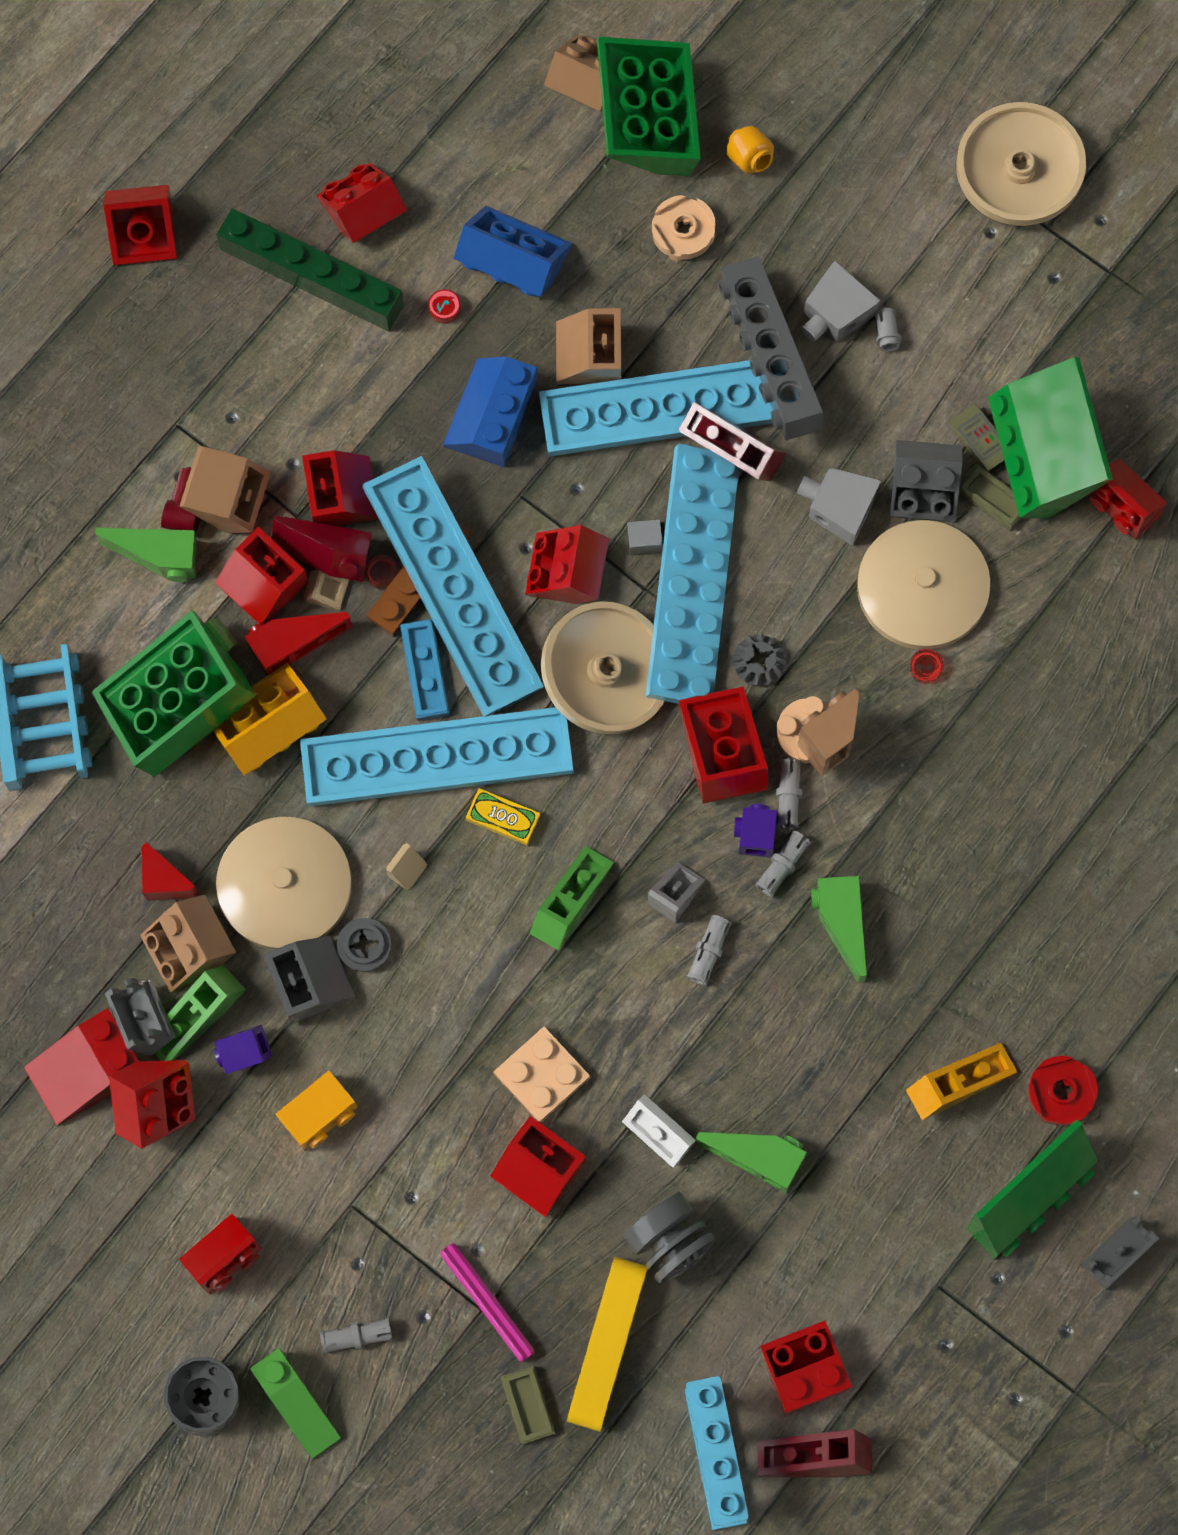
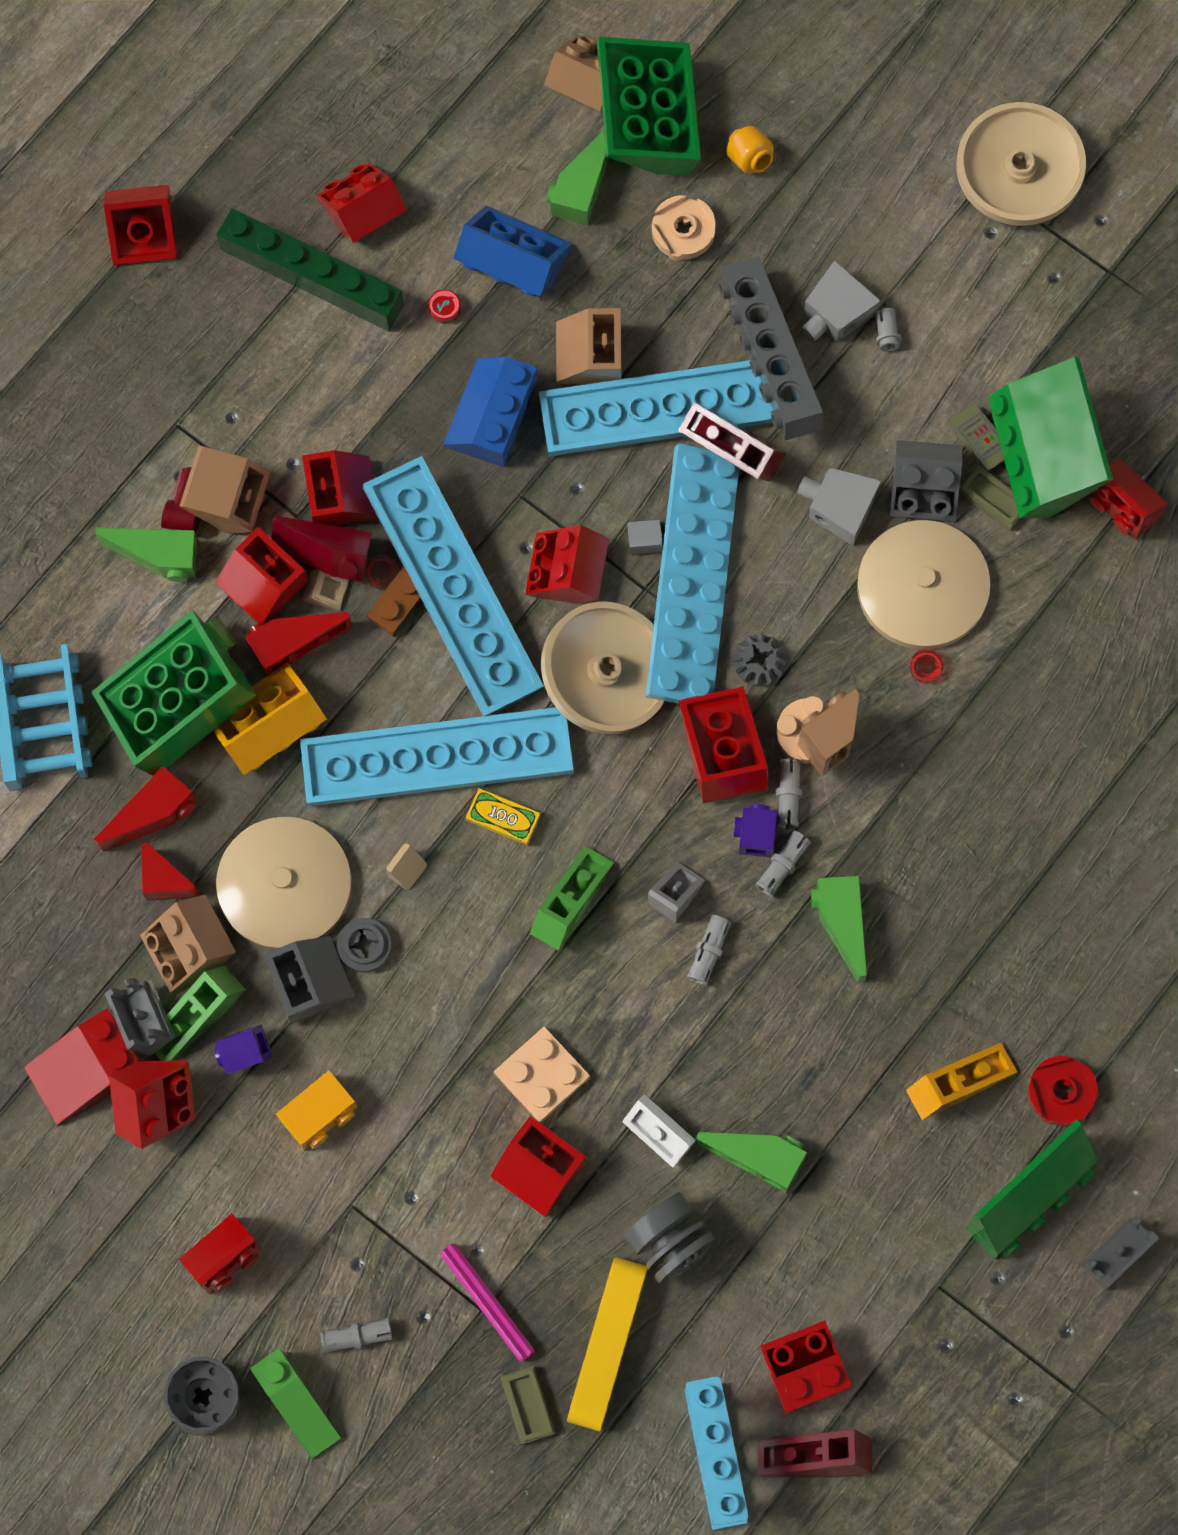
dark azure tile [400,619,450,721] -> none
none -> red slope [94,766,196,852]
none -> bright green slope [546,130,609,225]

